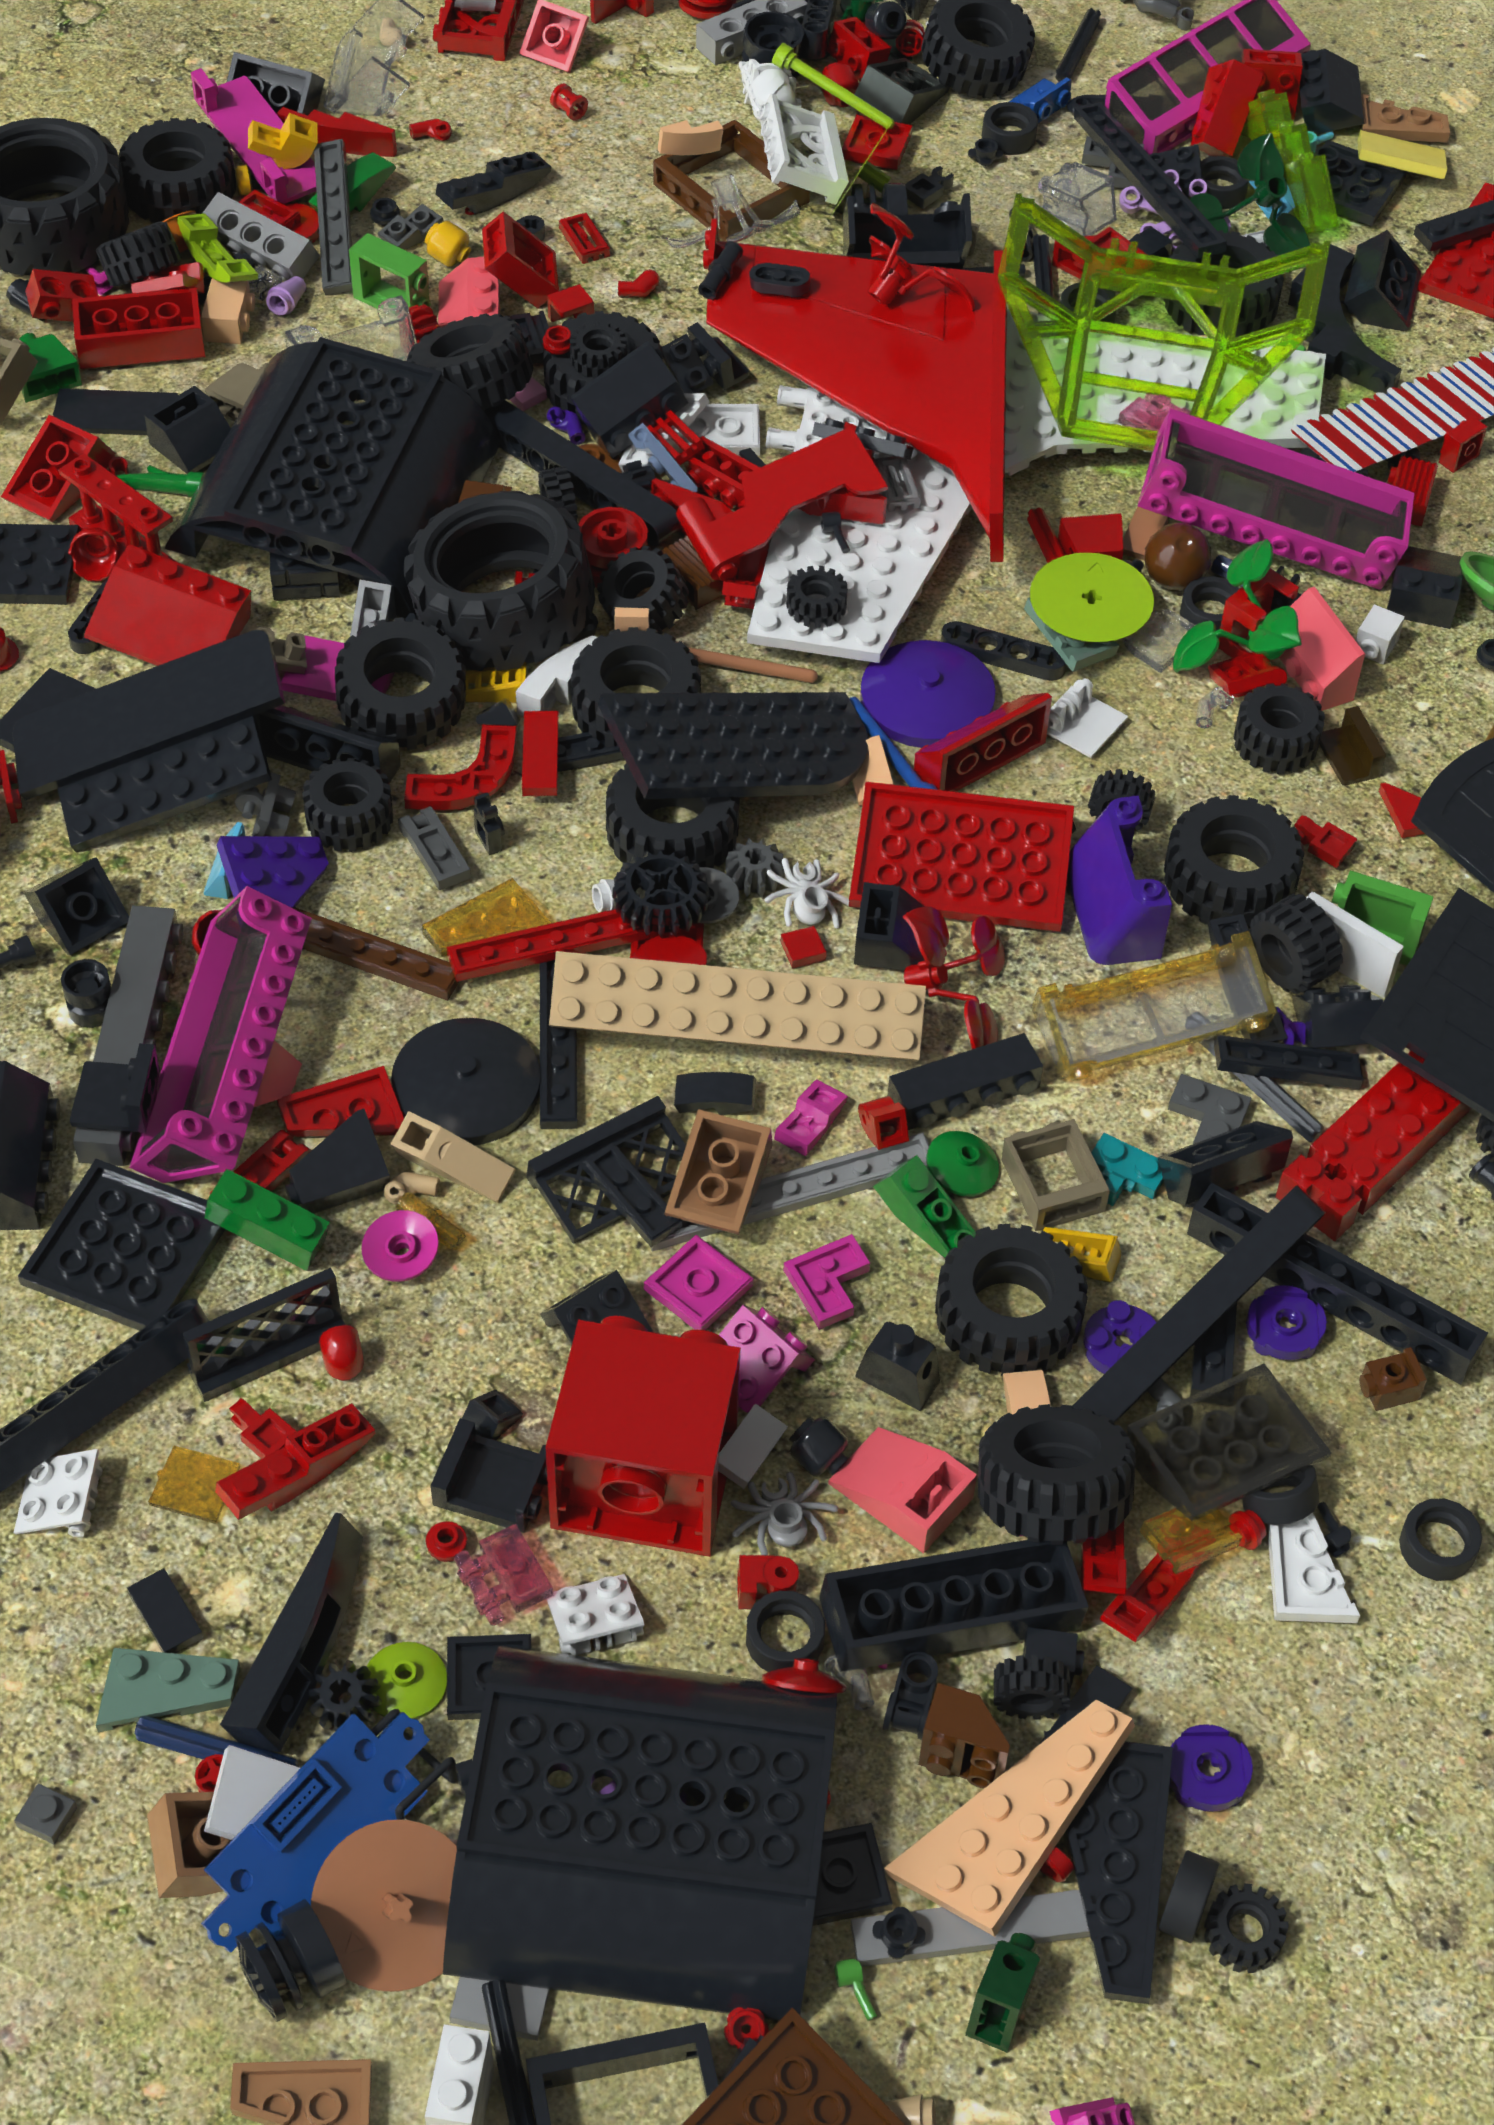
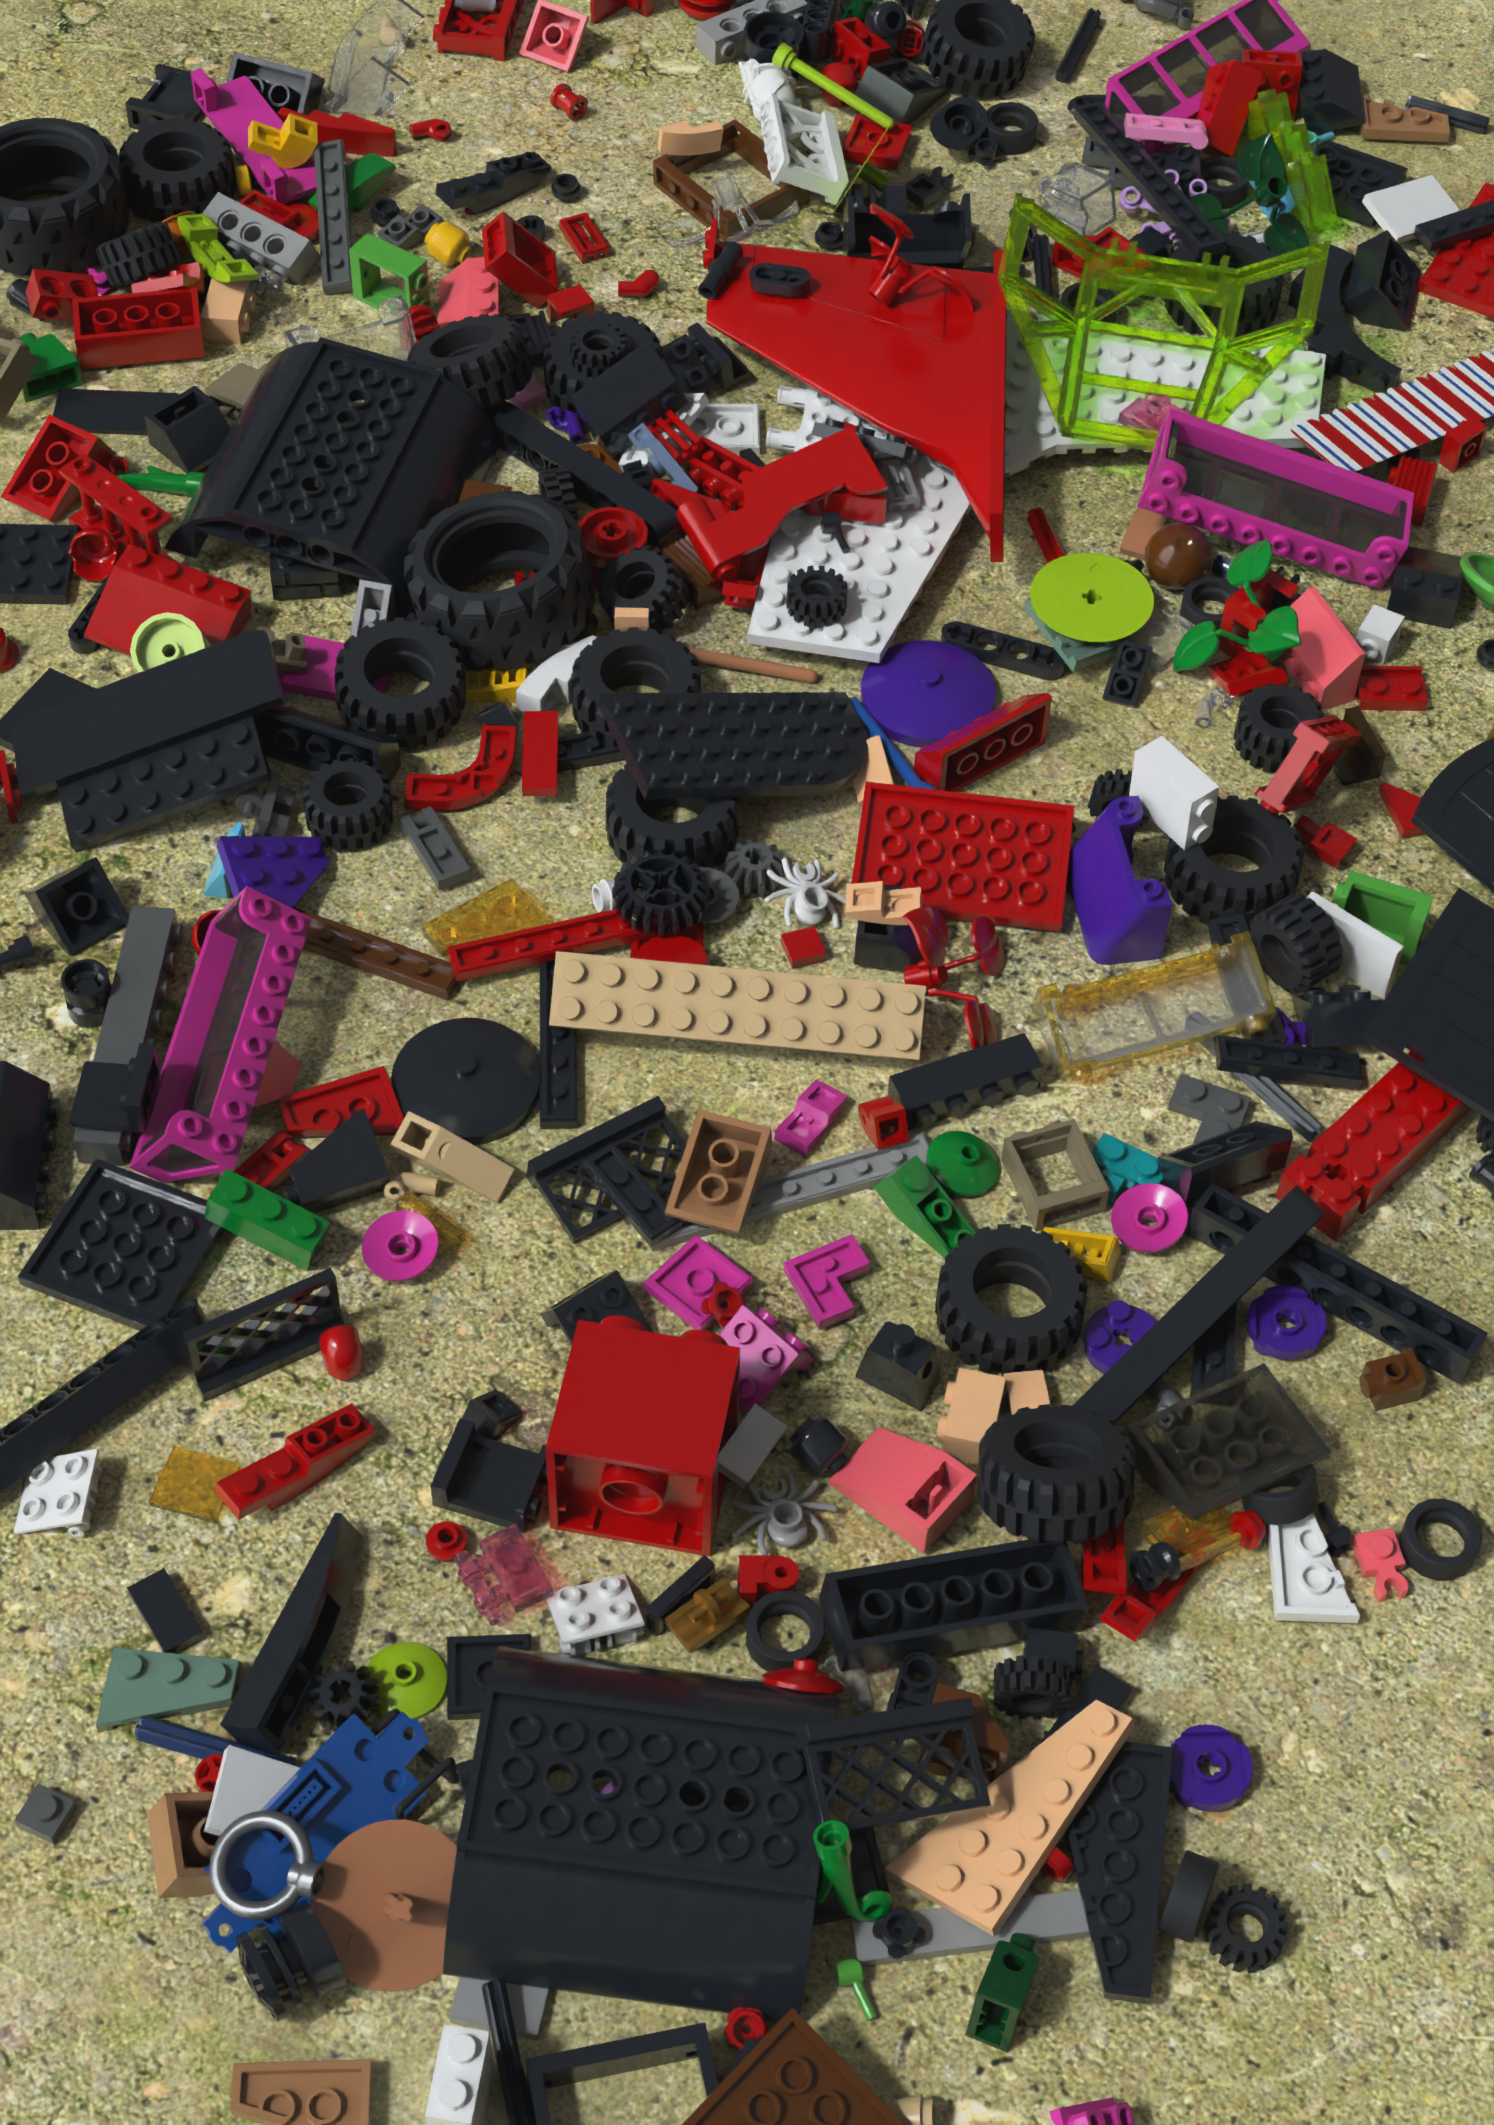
red plate [229,1398,297,1459] -> none
lavender cone [266,276,306,315] -> none
black plate [473,792,505,856] -> none
red plate [543,325,571,355] -> none
black slope [674,1072,756,1115] -> none
blue bracket [1009,77,1072,123] -> none
white hinge [1047,678,1128,758] -> none
red torso [1058,513,1123,560] -> none
light yellow tile [1357,130,1447,179] -> none
none -> black panel [125,64,209,130]
none -> yellowish green wheel [130,612,211,673]
none -> flat silver piece [209,1810,326,1920]
none -> black plate [551,174,581,201]
none -> black tile [645,1555,715,1636]
none -> pearl gold hips [665,1577,750,1654]
none -> red plate [701,1282,746,1328]
none -> black fence [794,1697,991,1832]
none -> green plant [813,1820,893,1922]
none -> black plate [814,222,843,250]
none -> light nougat slope [845,881,923,925]
none -> black piece [930,97,988,150]
none -> light nougat brick [936,1368,1006,1463]
none -> black slope [1102,639,1153,708]
none -> dark pink dish [1111,1183,1188,1253]
none -> bright pink plate [1124,113,1208,150]
none -> white brick [1129,736,1219,850]
none -> black wheel [1129,1542,1181,1592]
none -> red fence [1255,715,1362,814]
none -> coral plate [1351,1528,1408,1602]
none -> red plate [1356,665,1428,711]
none -> white tile [1362,175,1460,243]
none -> black axle [1405,95,1490,134]

